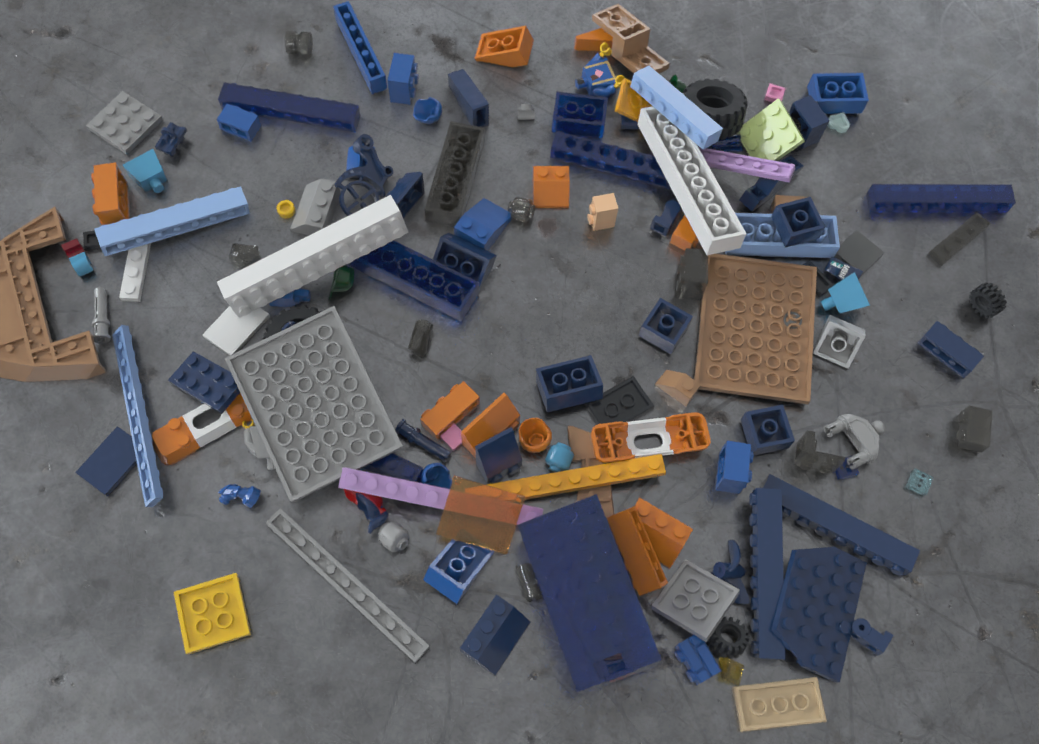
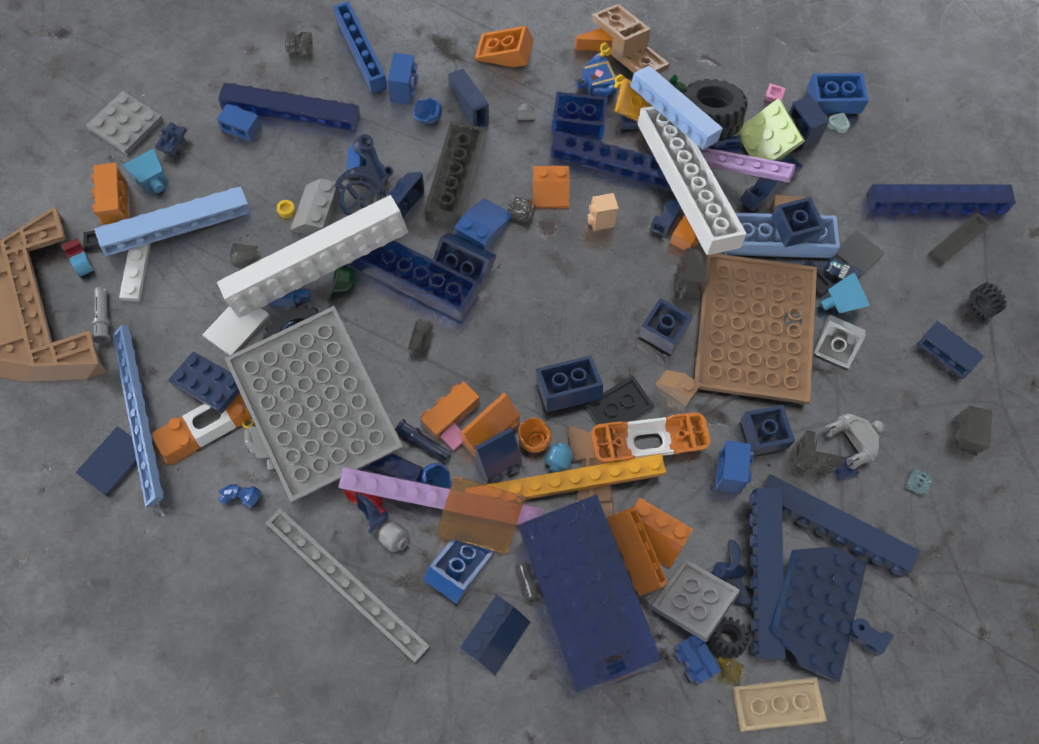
yellow plate [174,573,251,655] -> none

